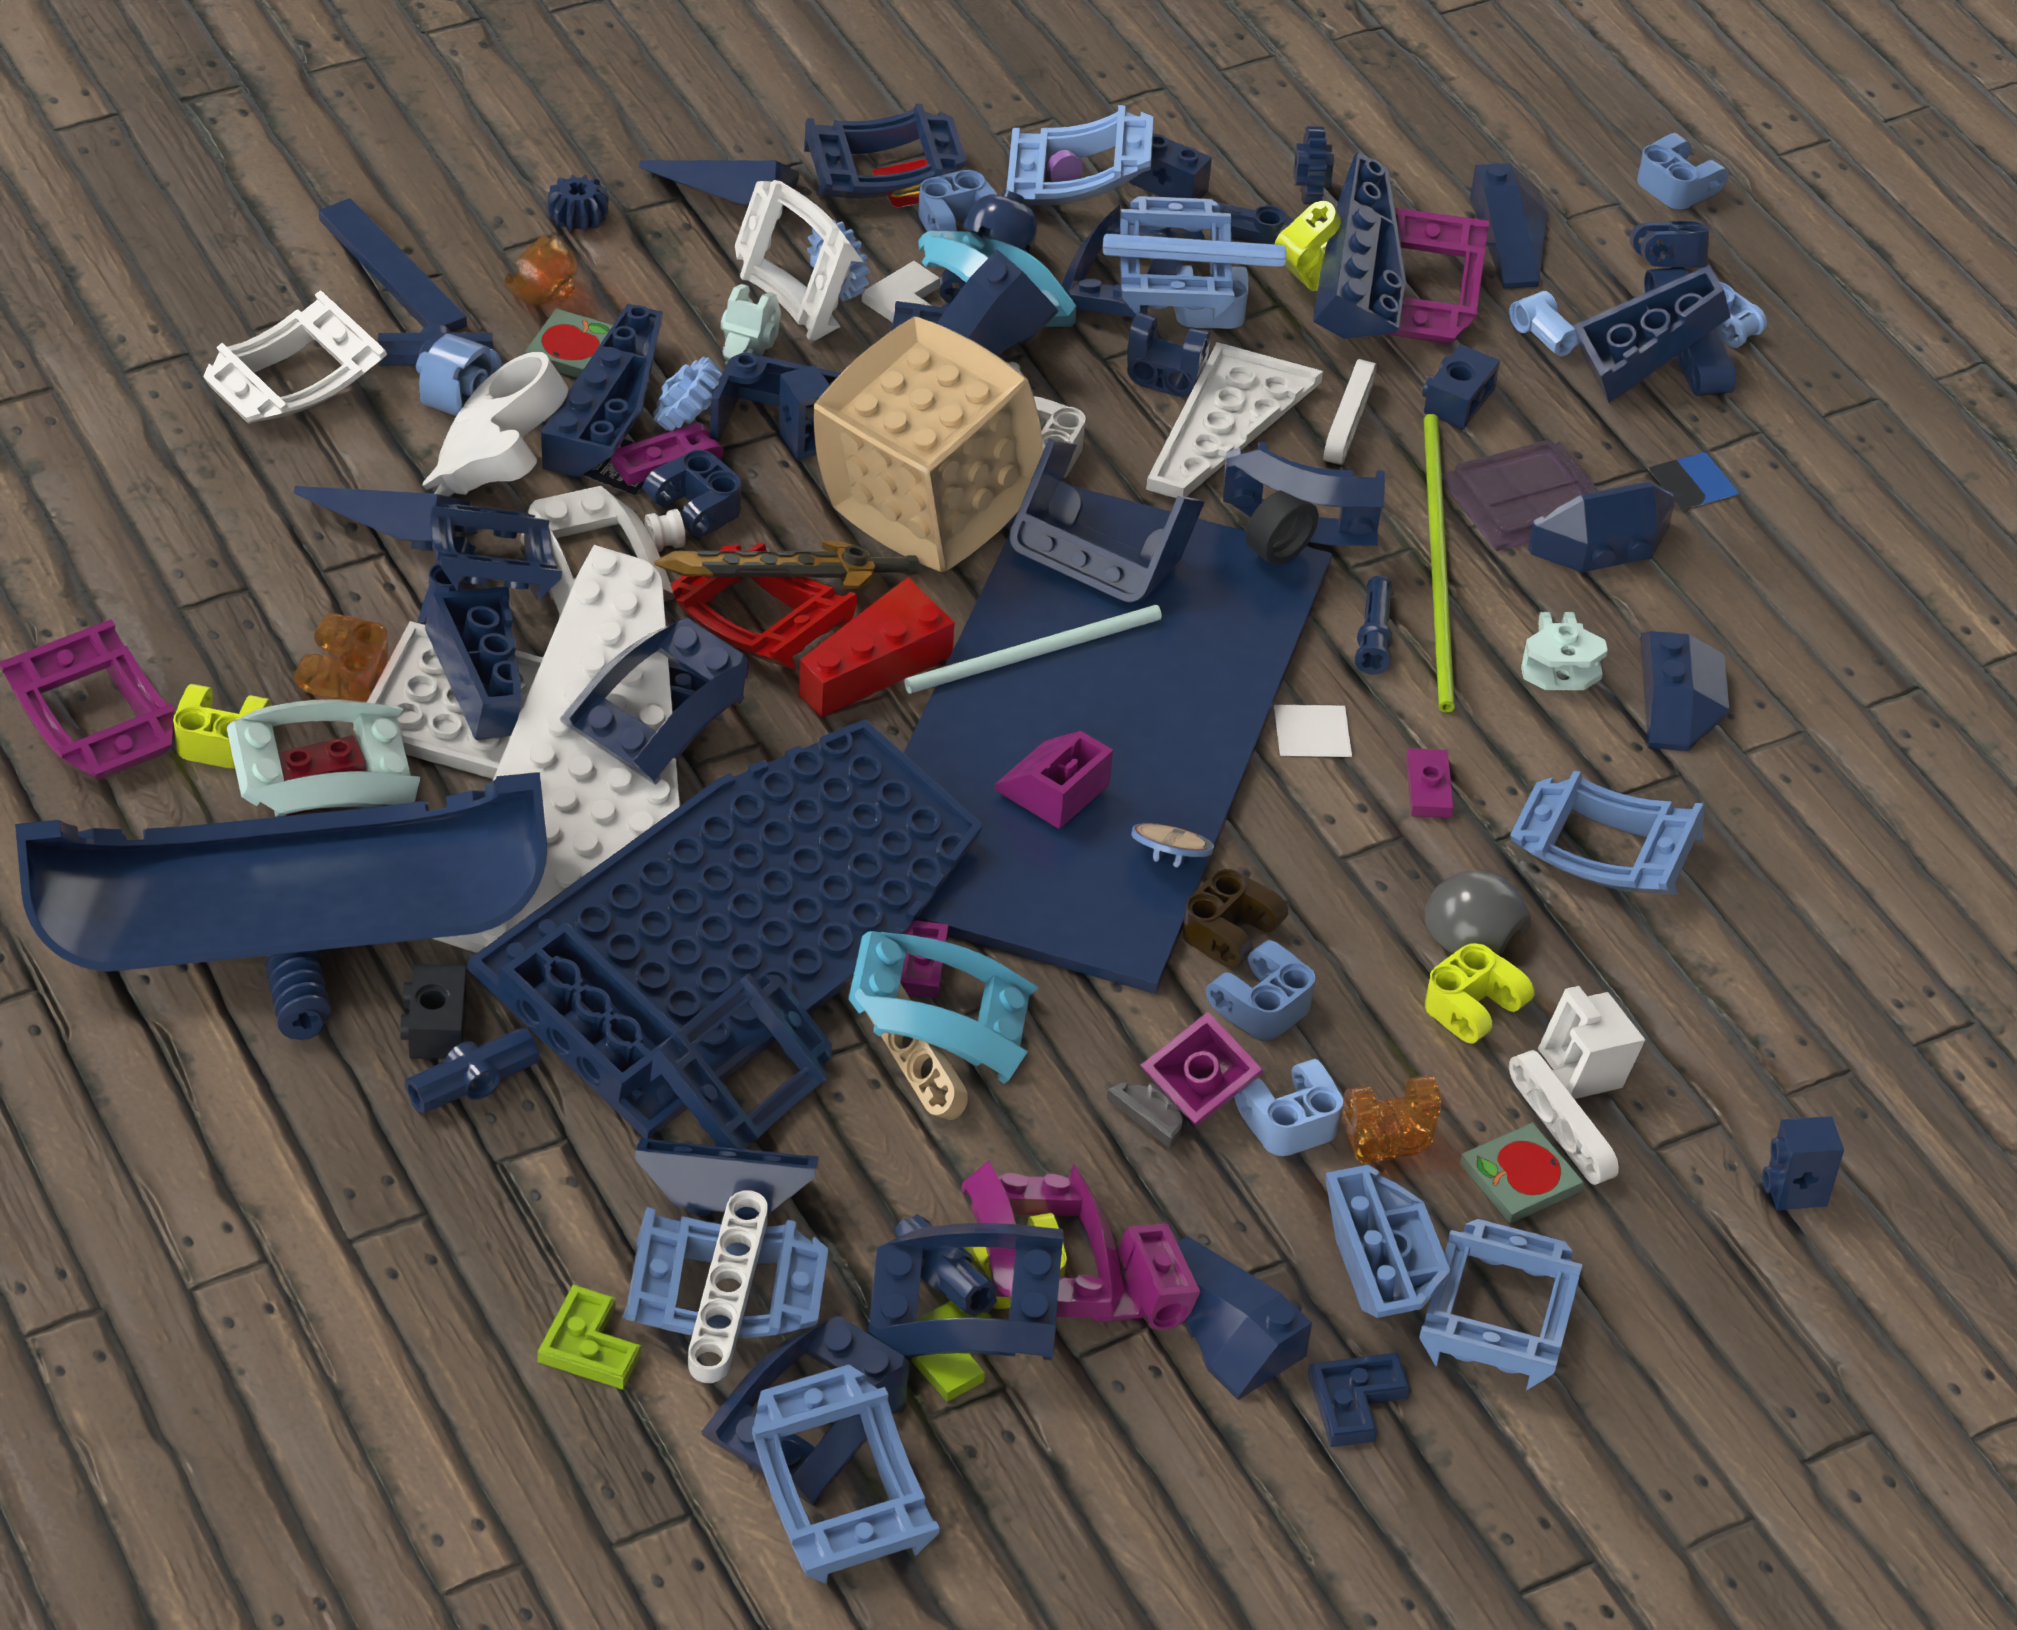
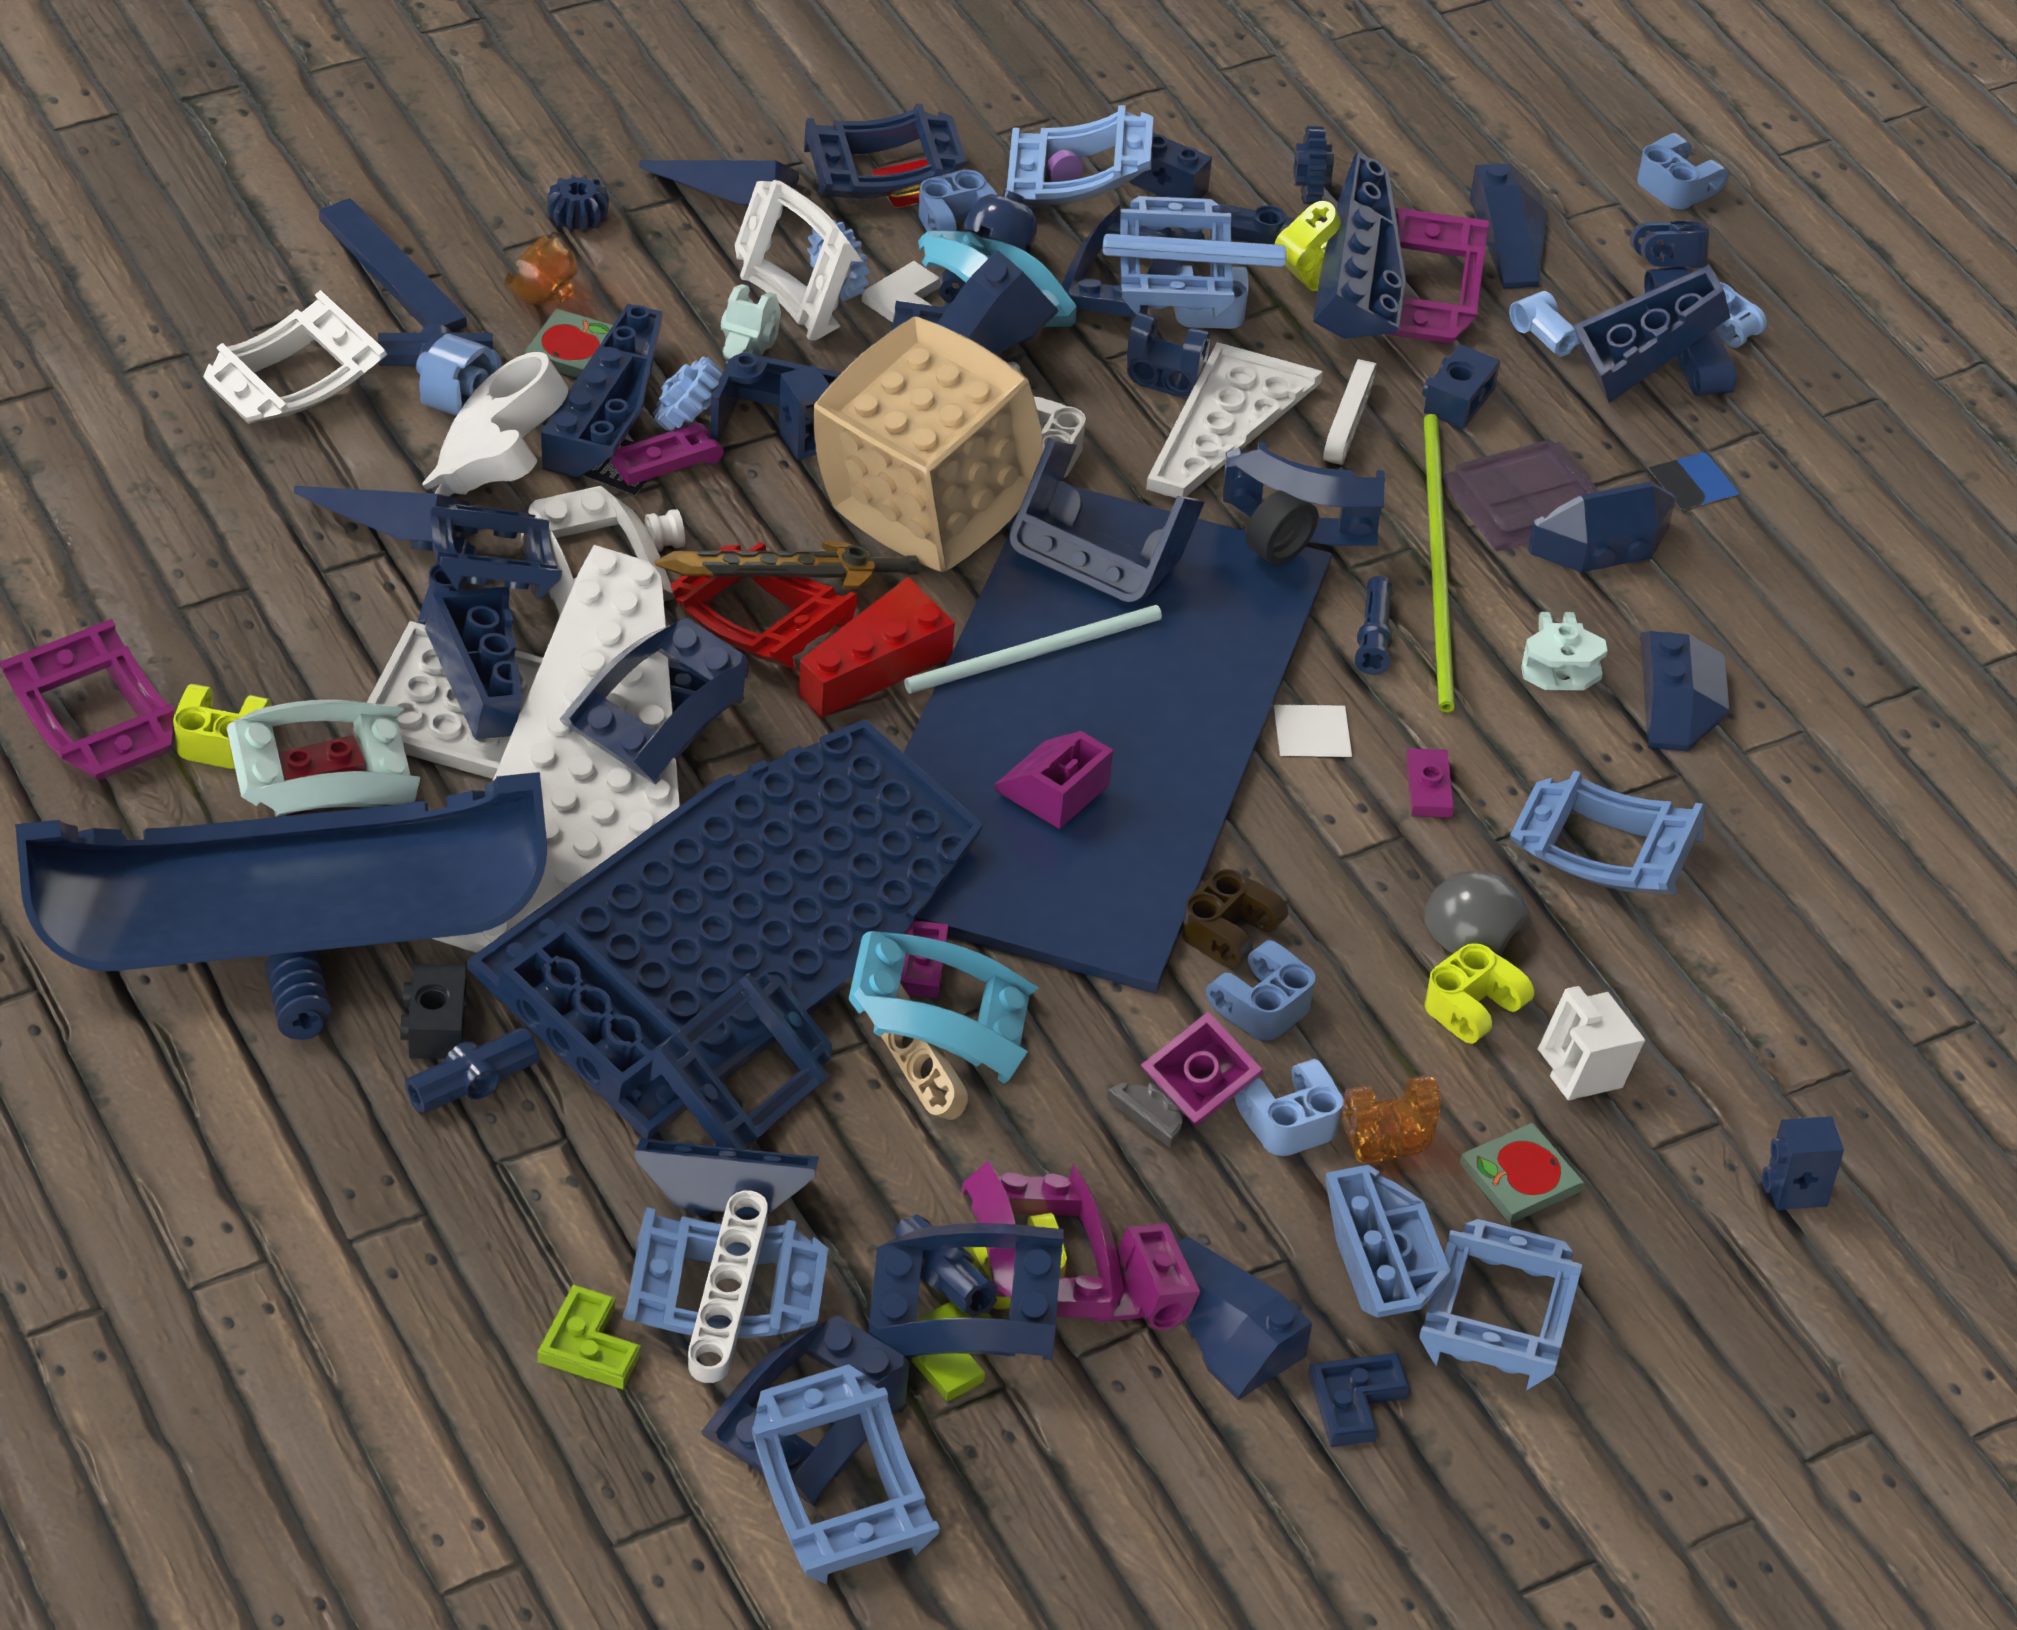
clear orange piece [294,613,389,702] -> none
dark blue piece [643,450,741,537] -> none
piece [1131,823,1214,867] -> none
white beam [1509,1050,1619,1185] -> none

